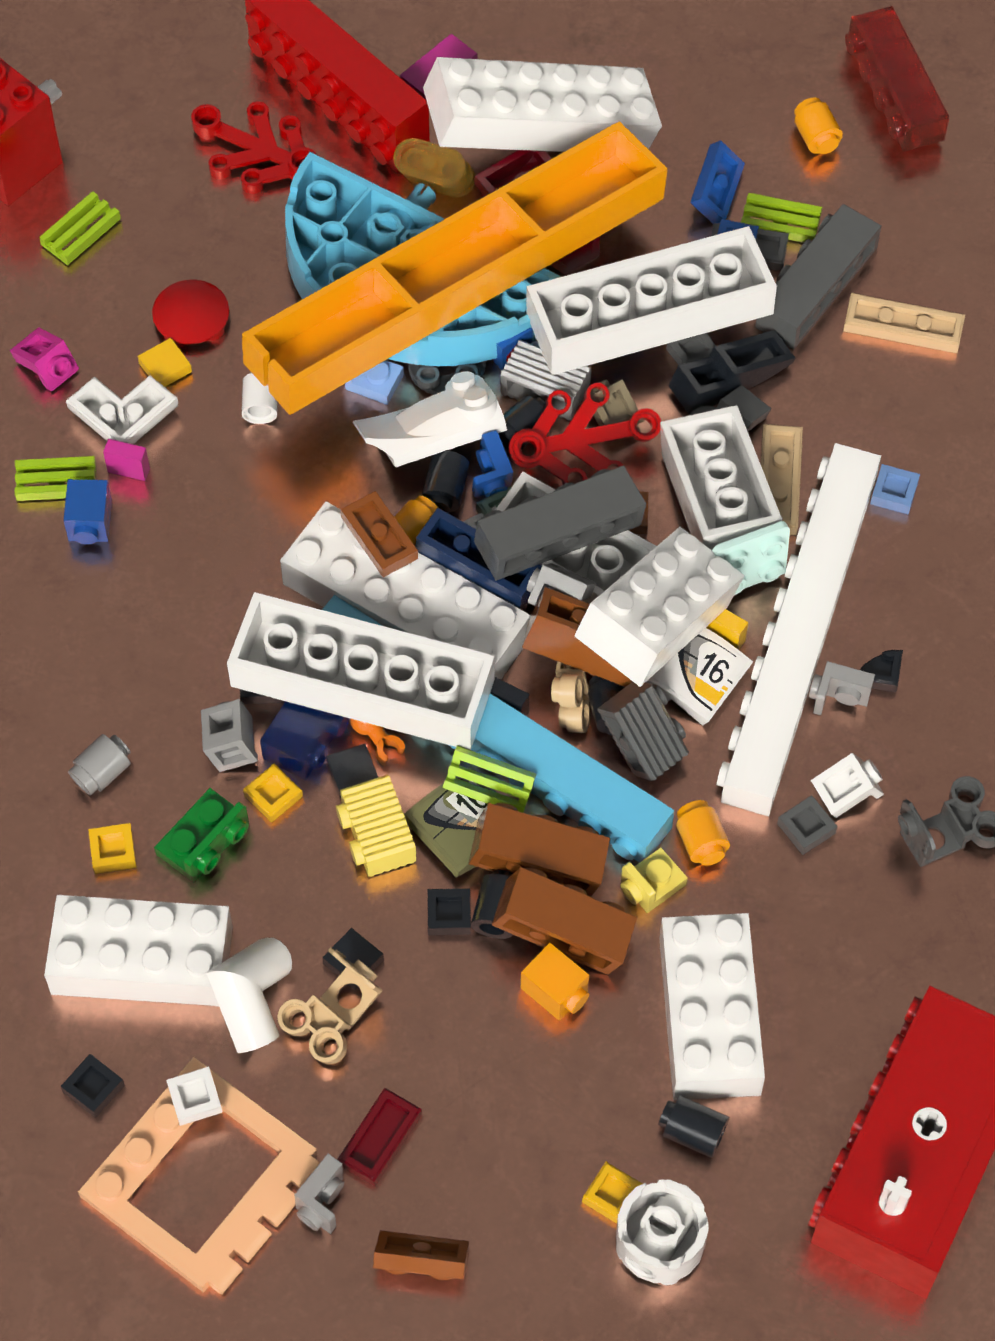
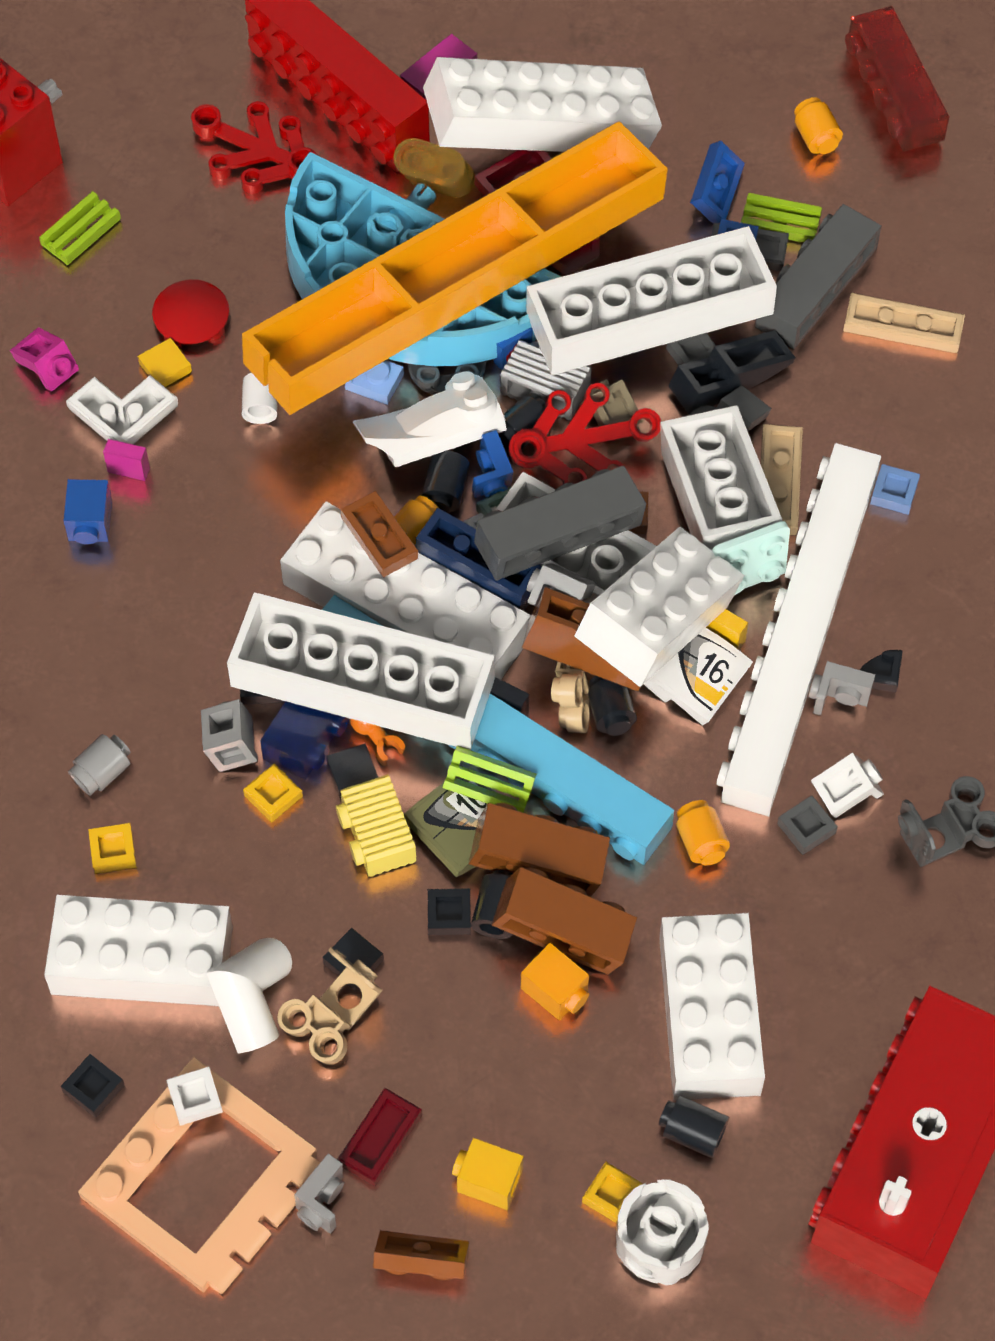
lime tile [15,456,96,501] -> none
green bracket [154,788,249,883] -> none
dark grey brick [598,682,689,781] -> none
light yellow bracket [620,847,688,913] -> none
none -> yellow brick [452,1138,524,1211]

